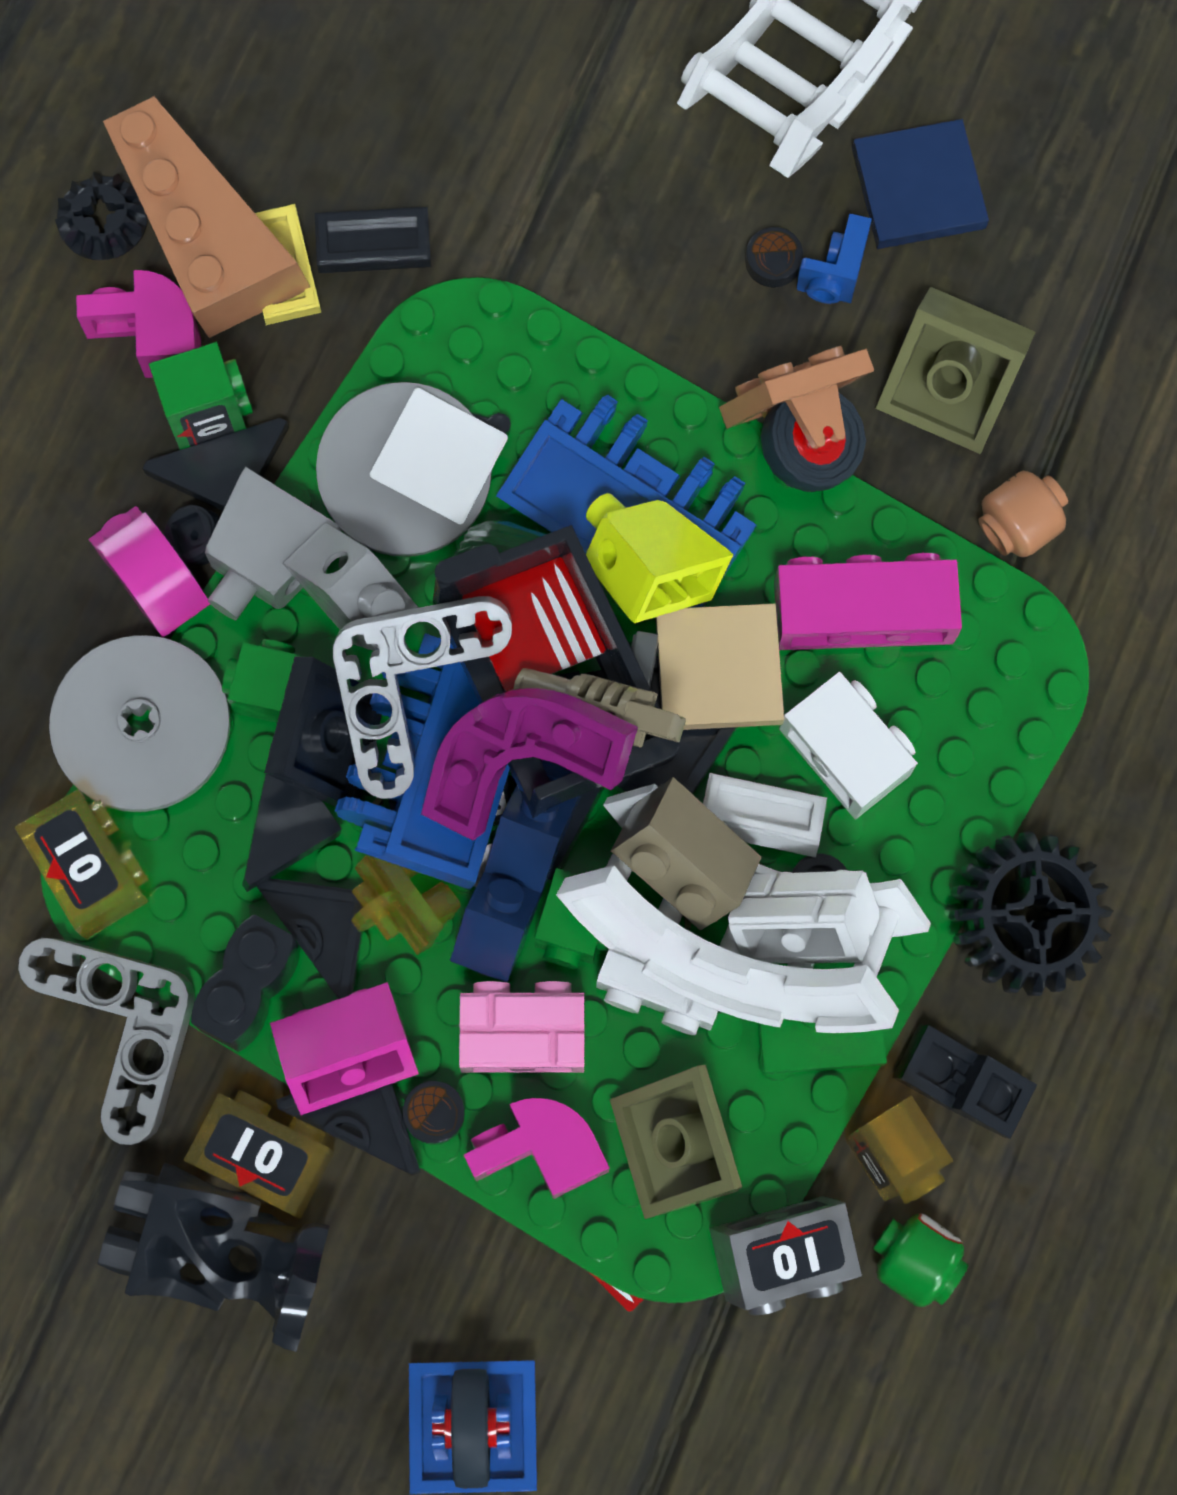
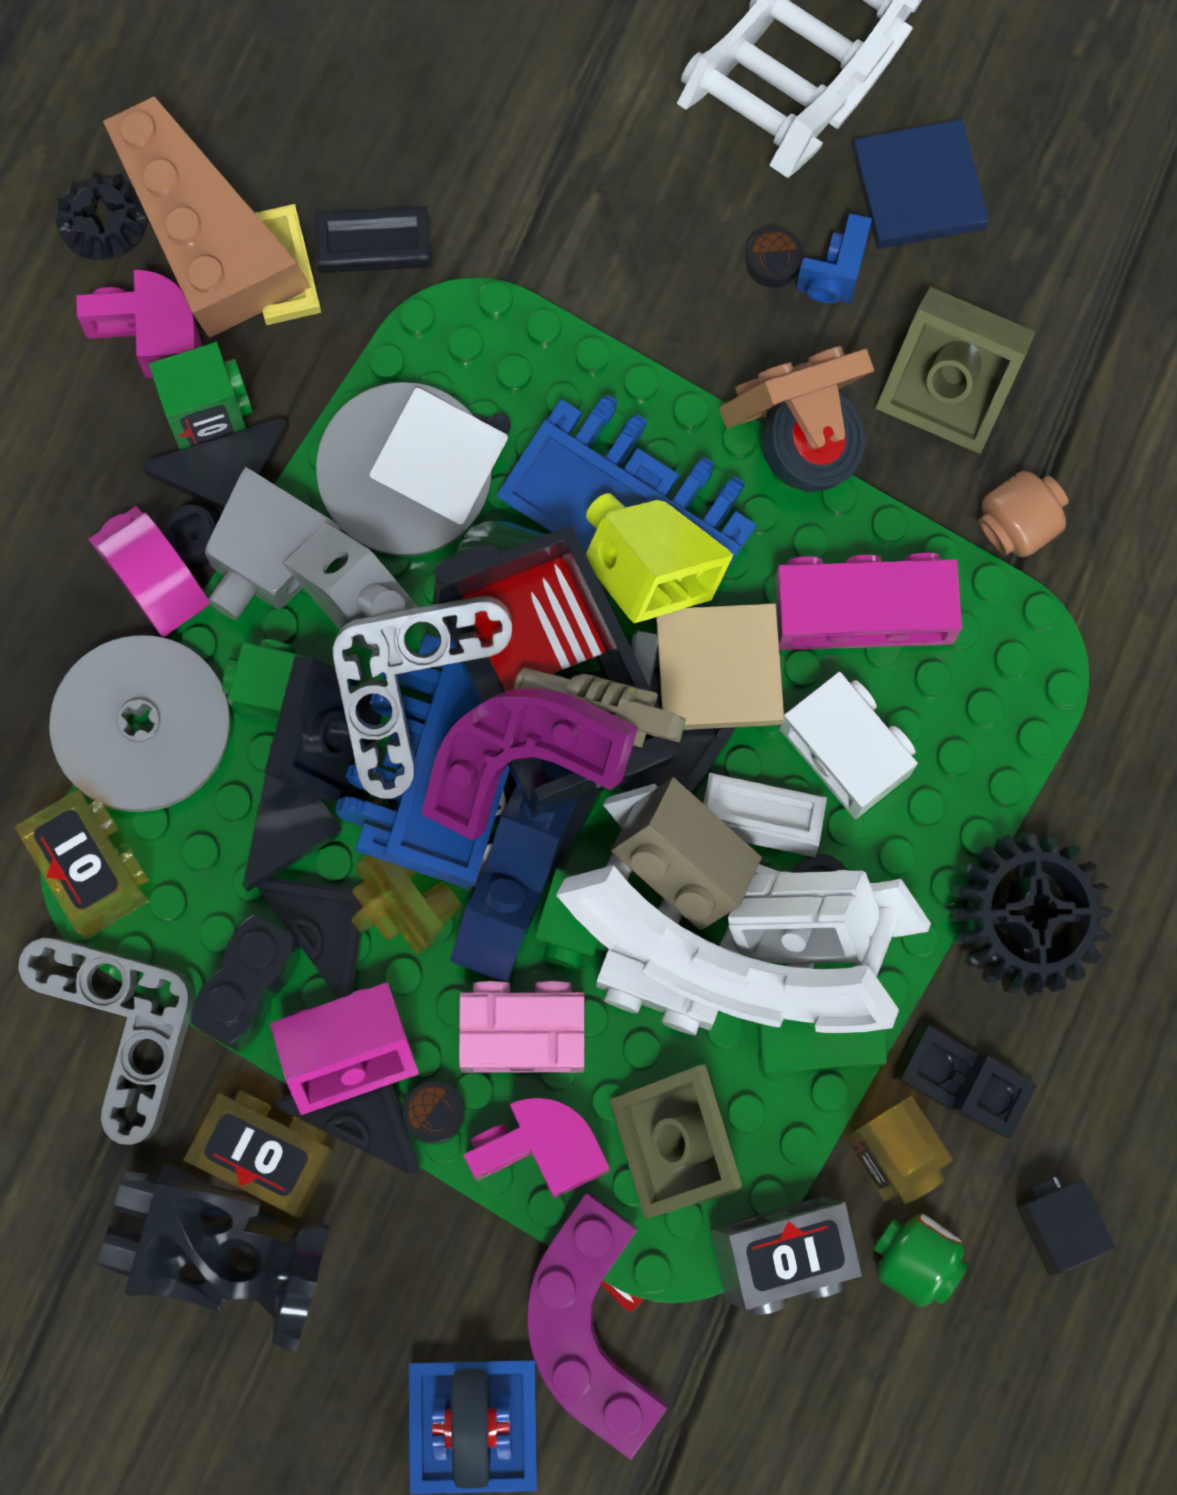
none -> magenta plate [528,1191,669,1460]
none -> black brick [1017,1174,1116,1276]

